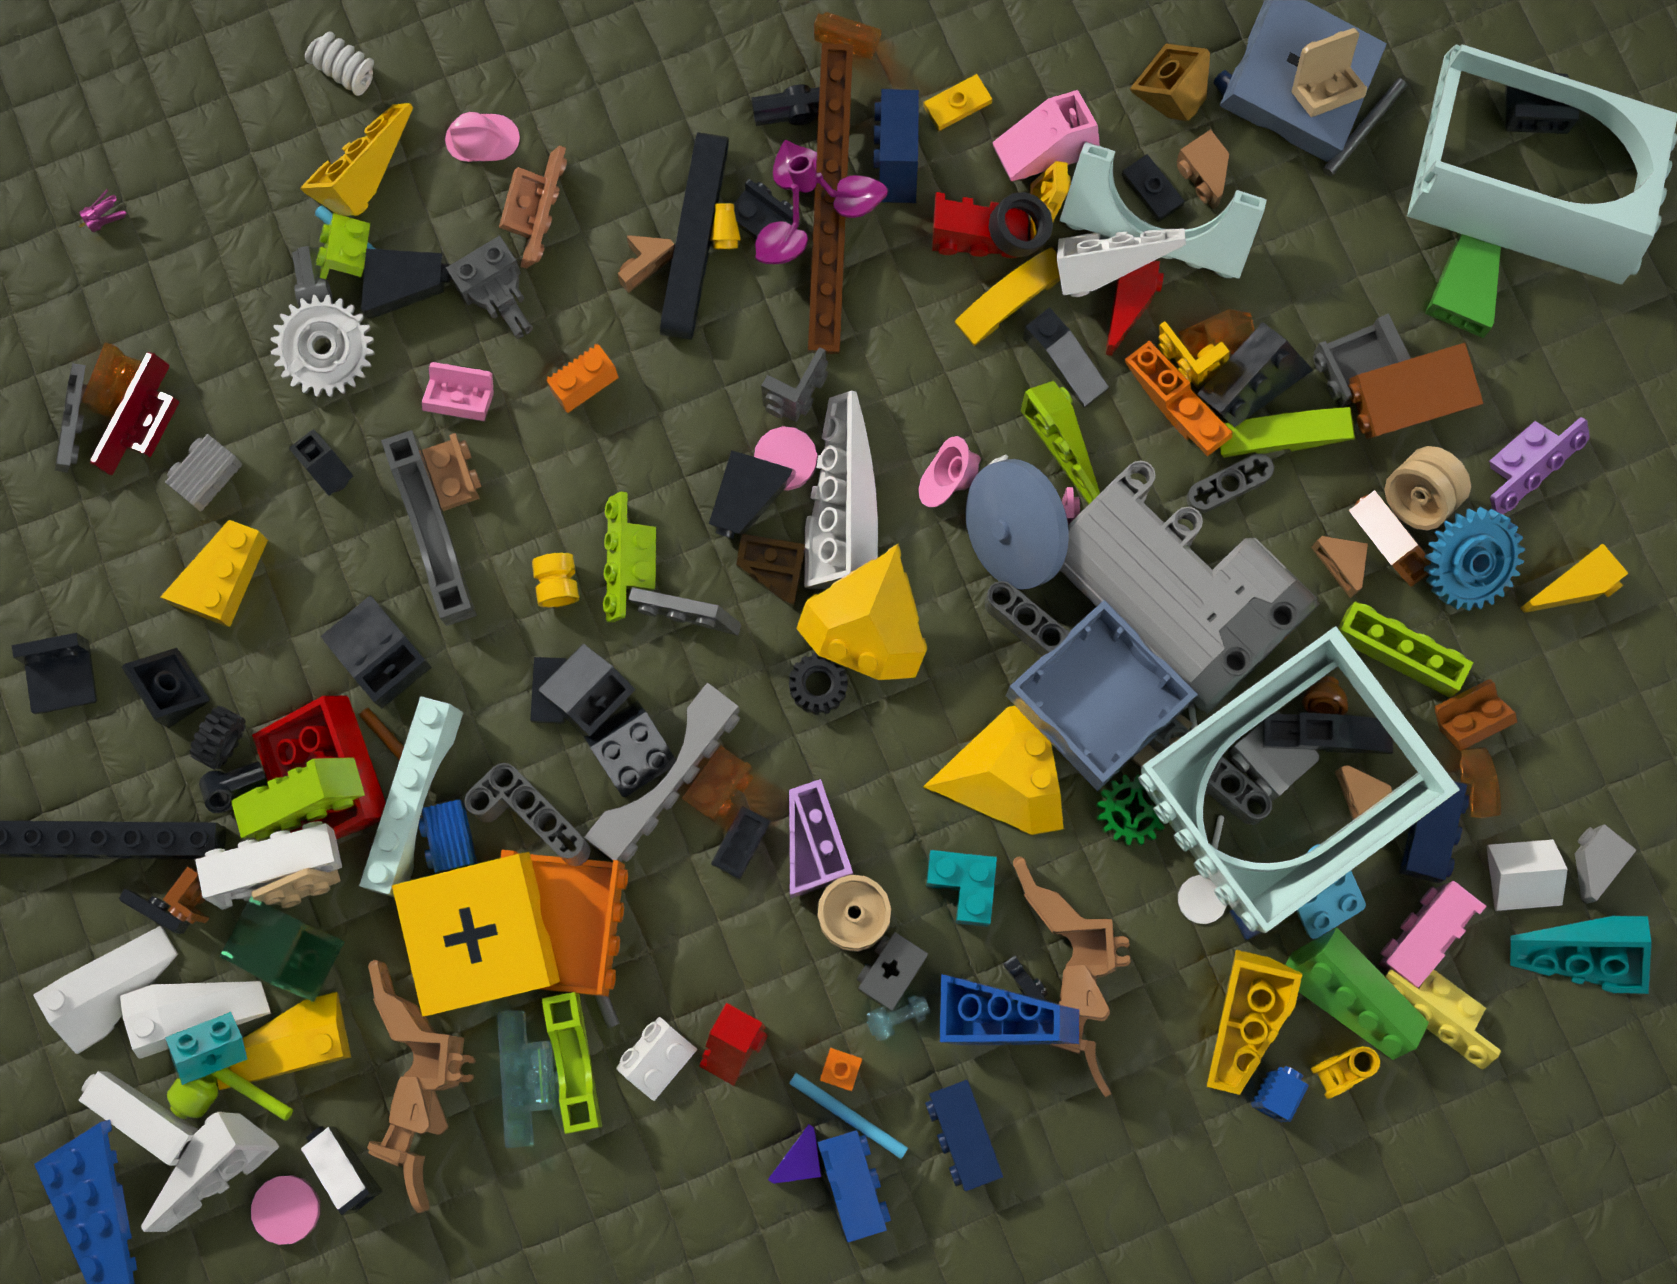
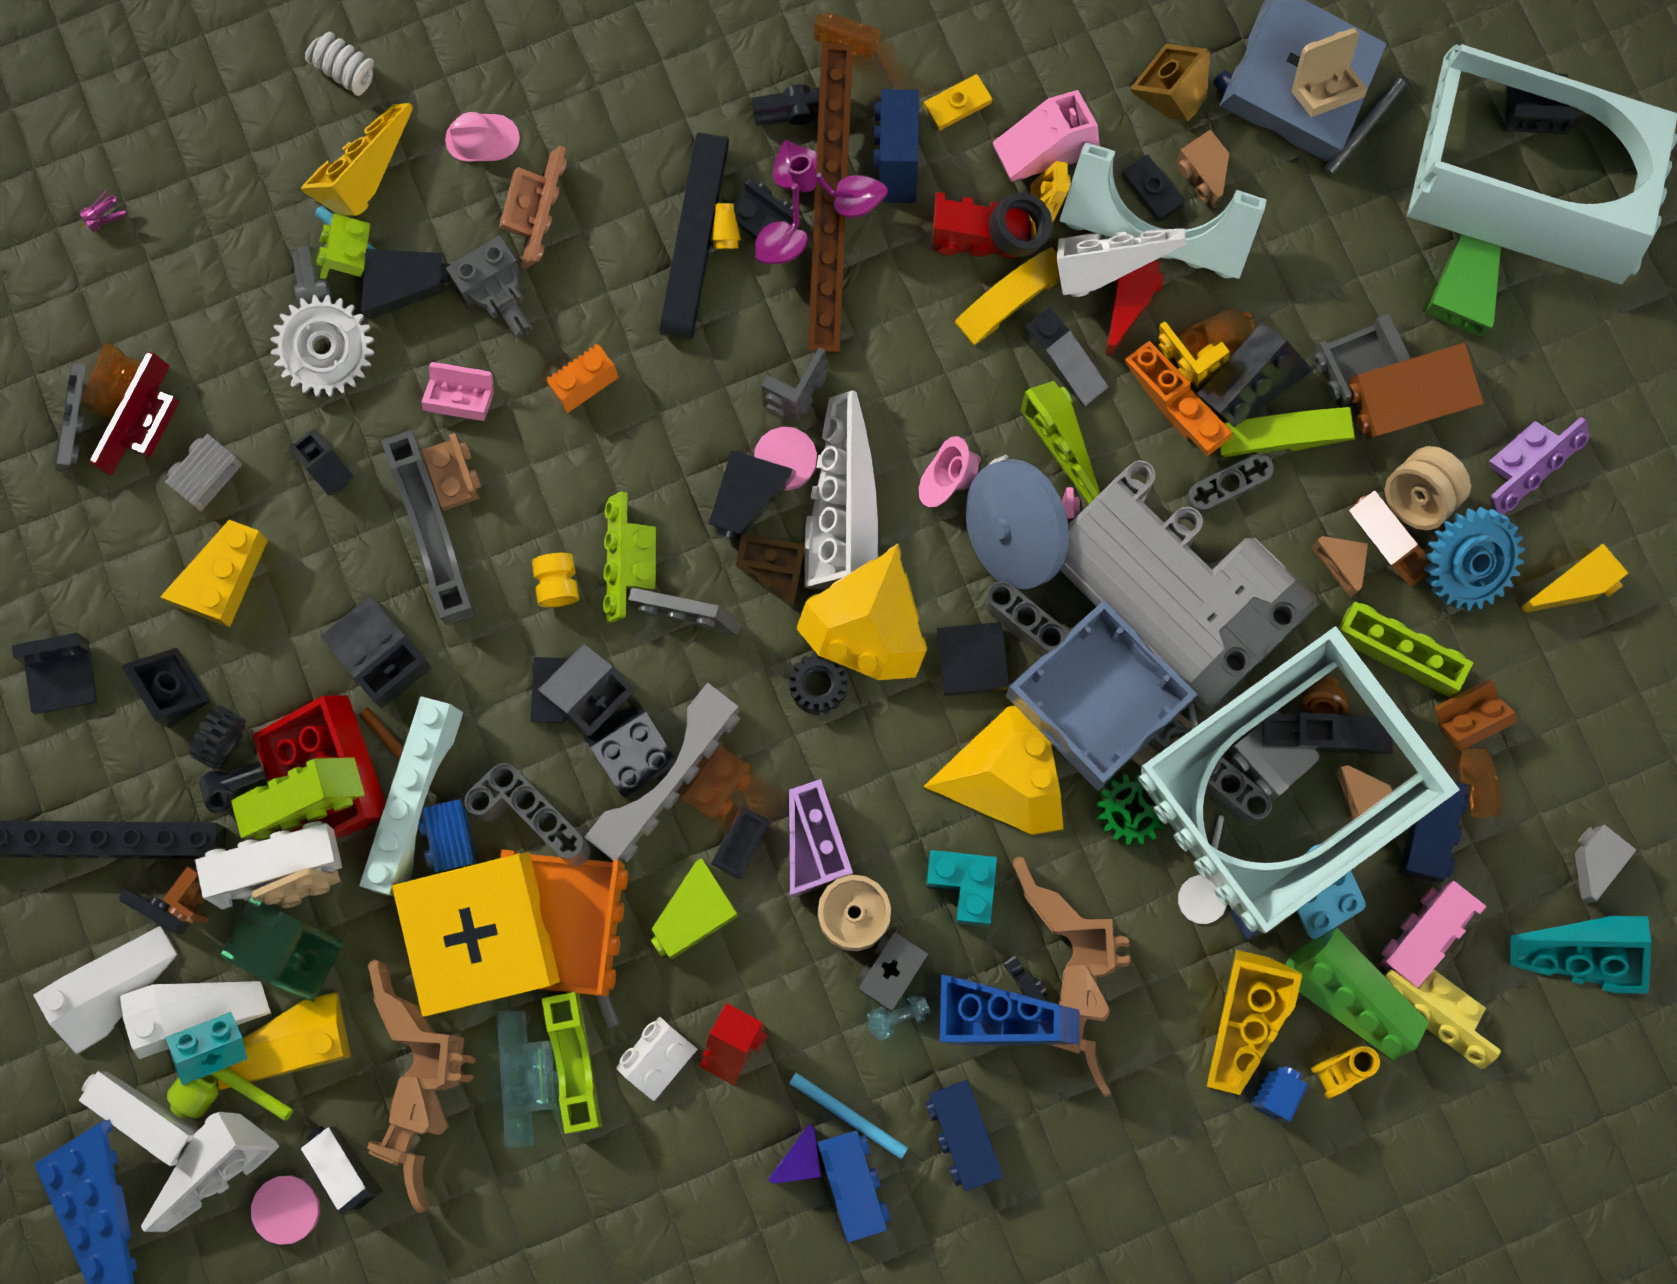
medium nougat slope [618,236,675,293] -> none
orange brick [820,1048,862,1092] -> none
white slope [1486,840,1568,911] -> none
none -> lime slope [651,858,739,960]
none -> black slope [937,622,1009,696]

